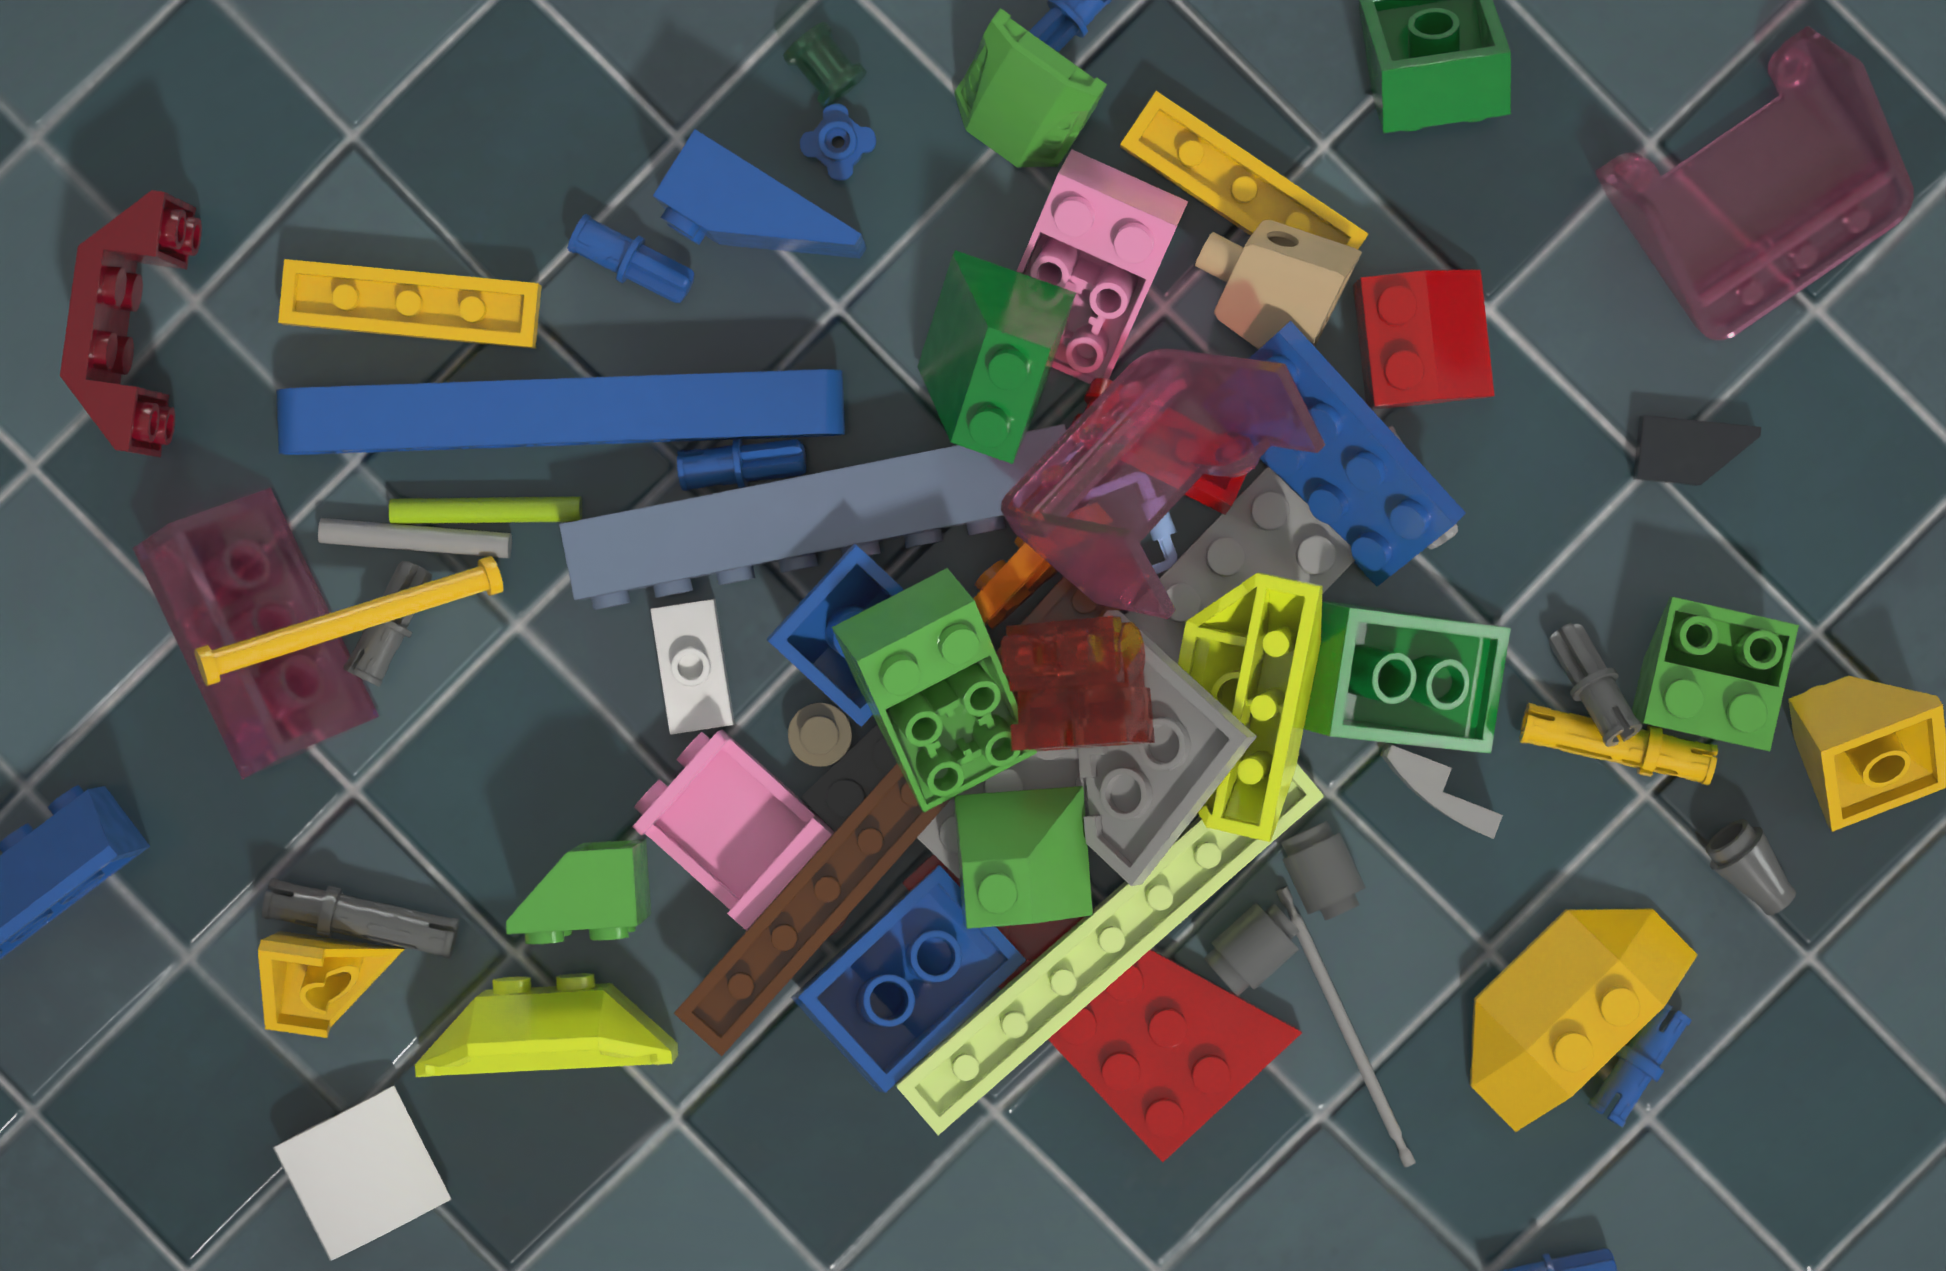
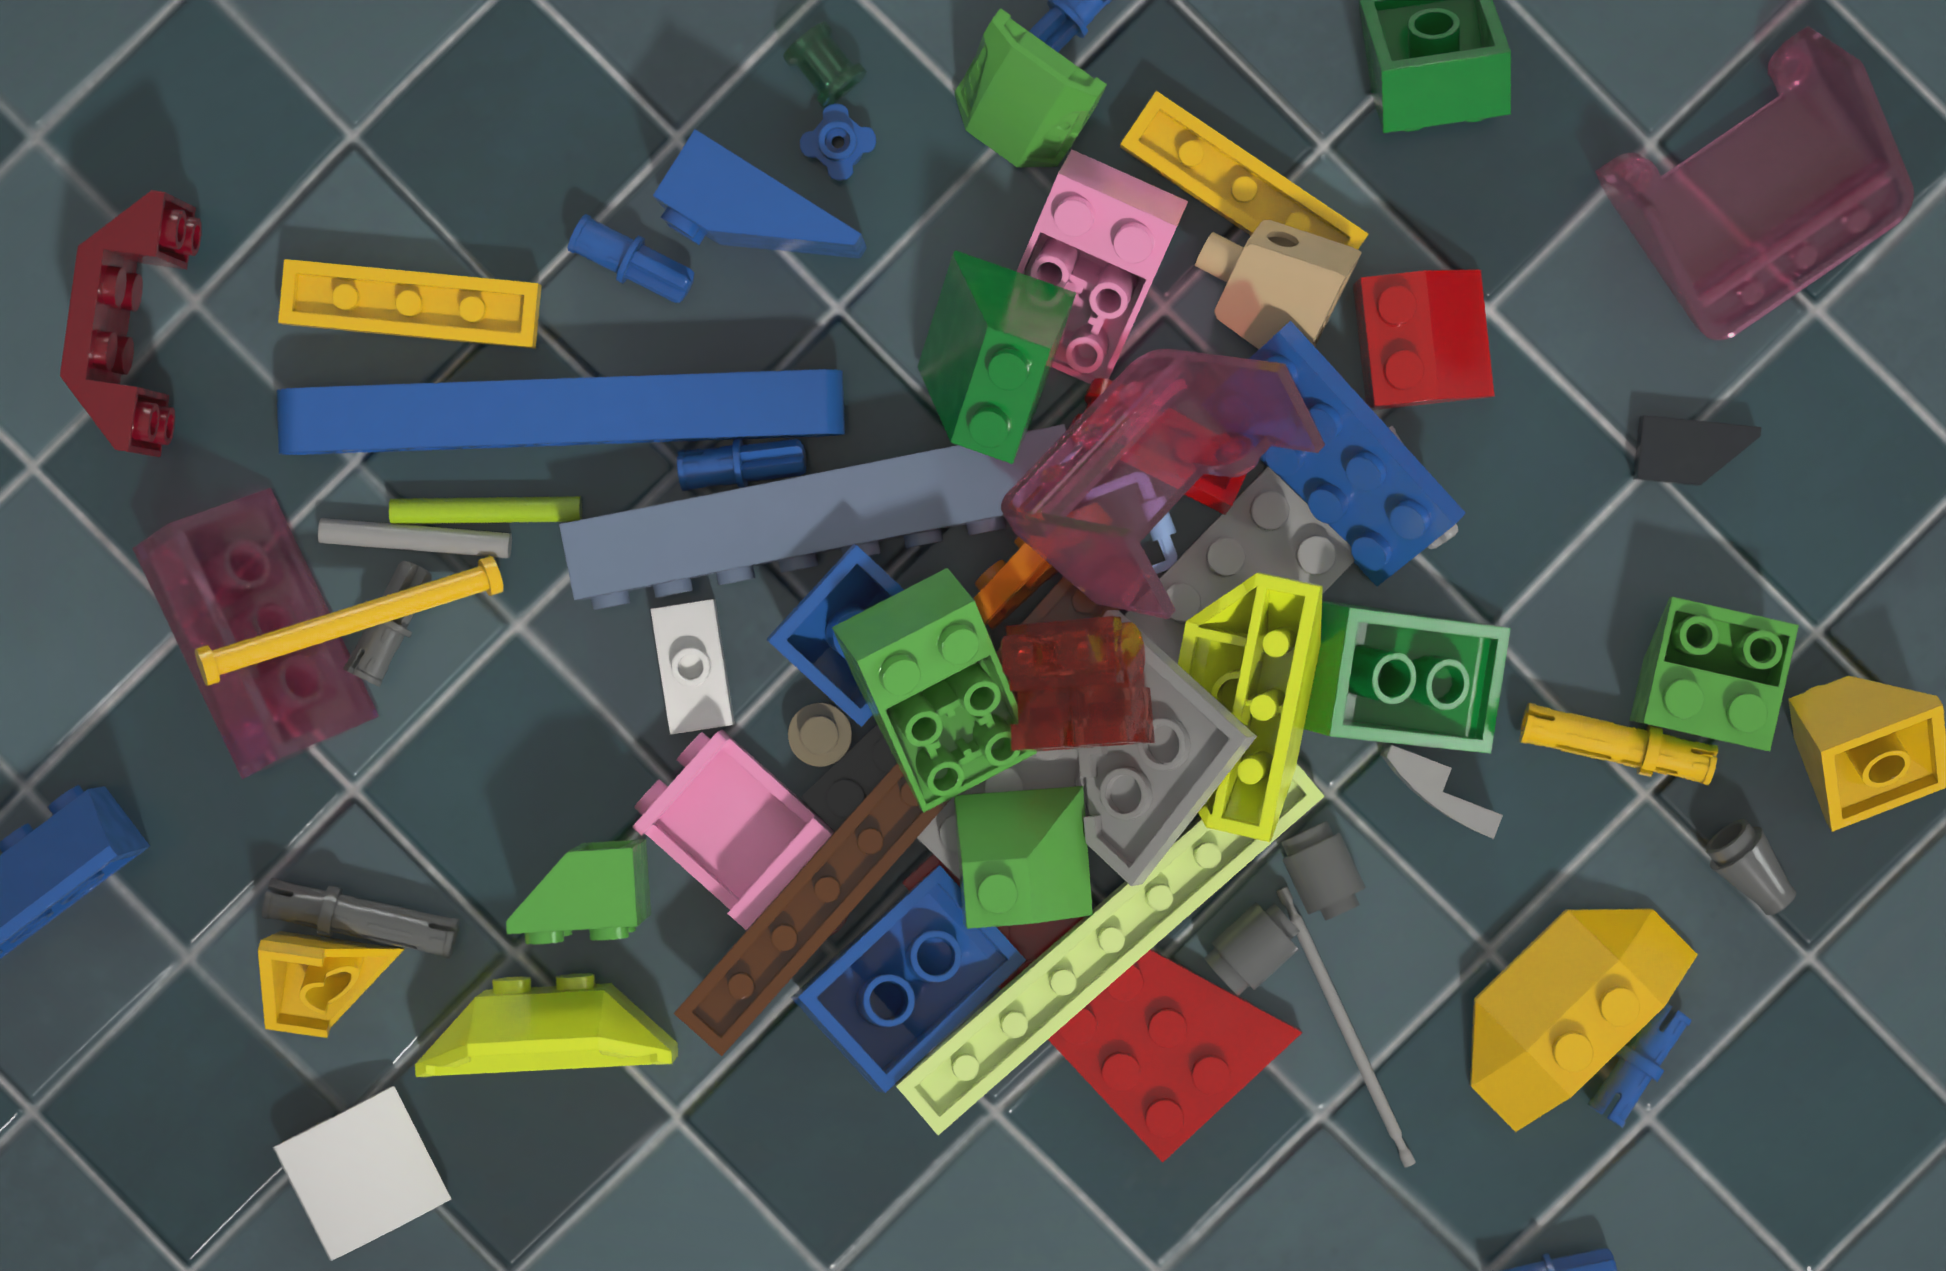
dark grey axle [1549,623,1642,747] -> none

